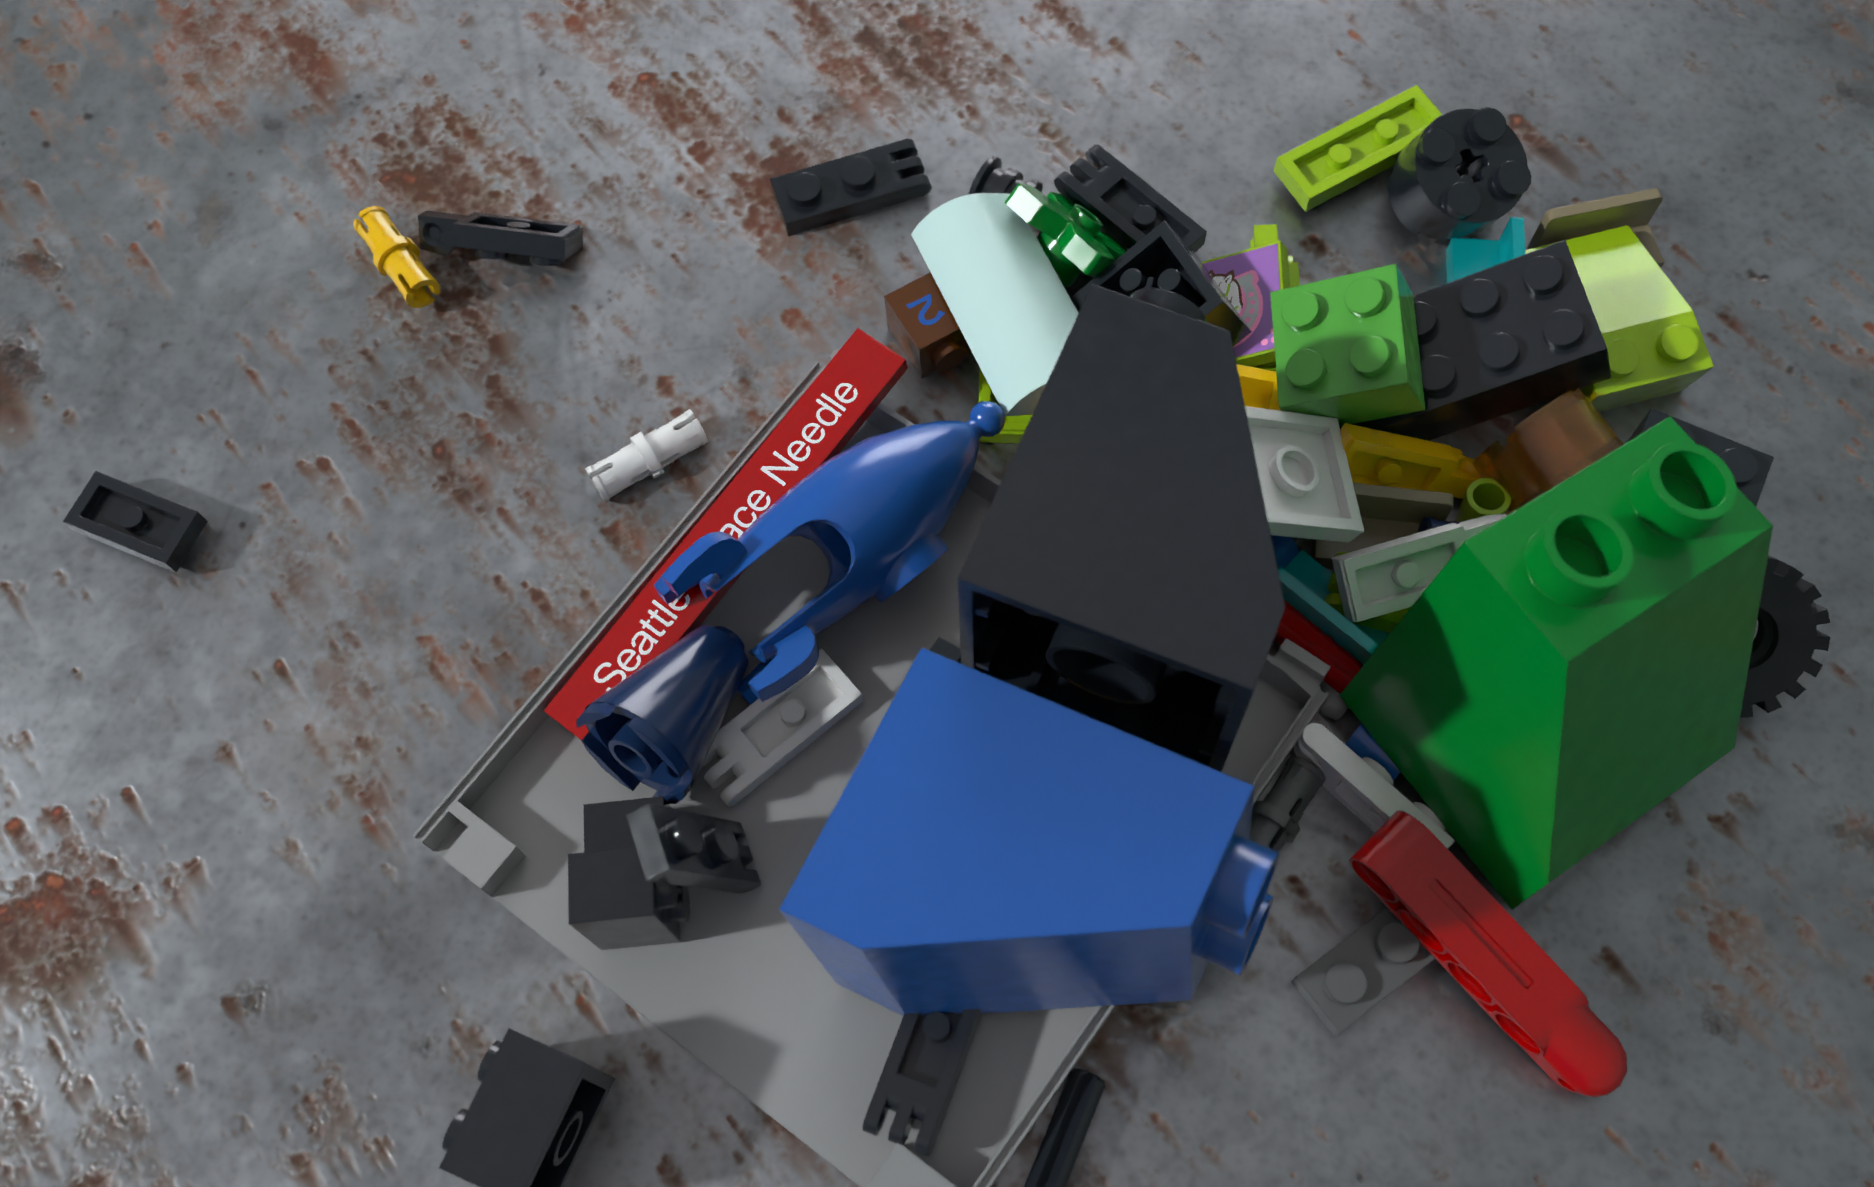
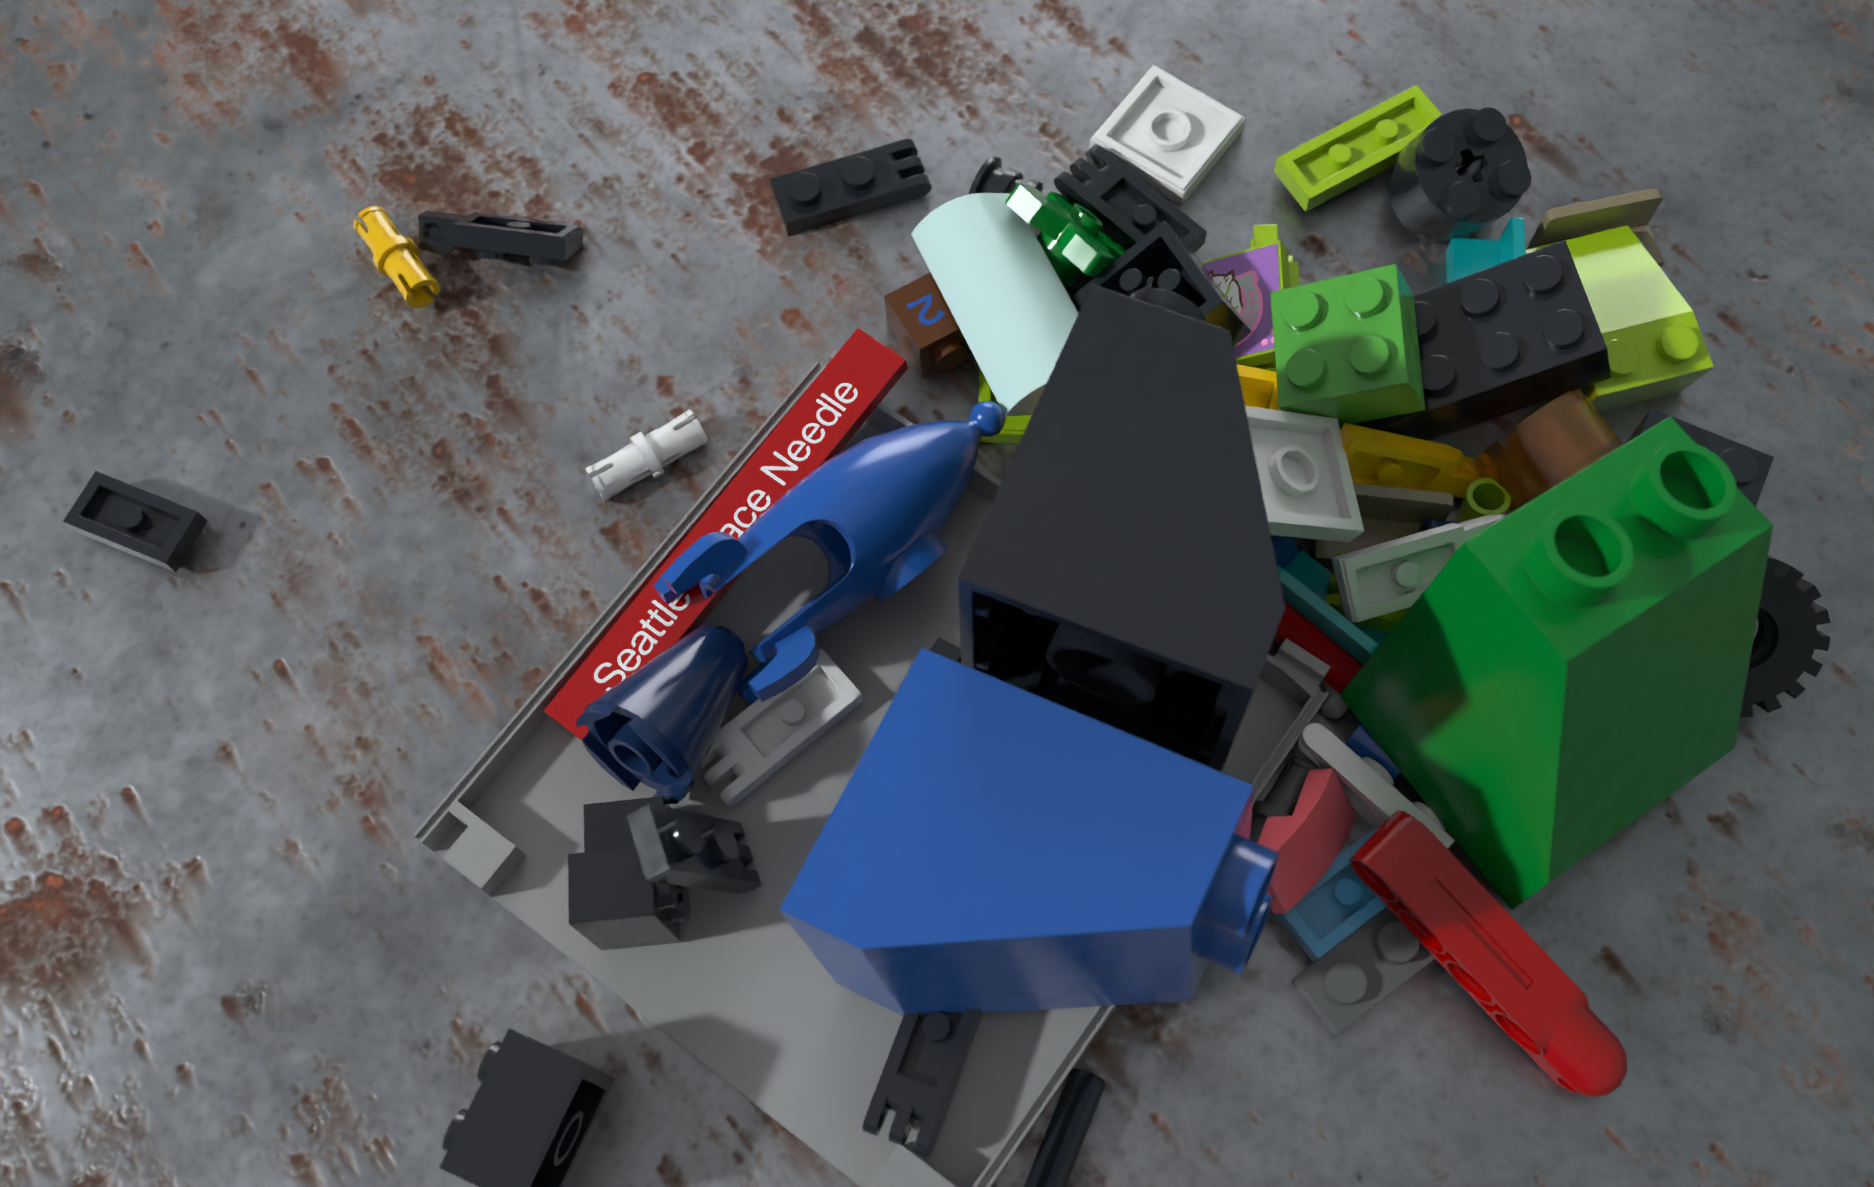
none -> white tile [1089,65,1246,206]
none -> coral slope [1258,768,1356,914]
none -> dark azure plate [1270,826,1386,963]

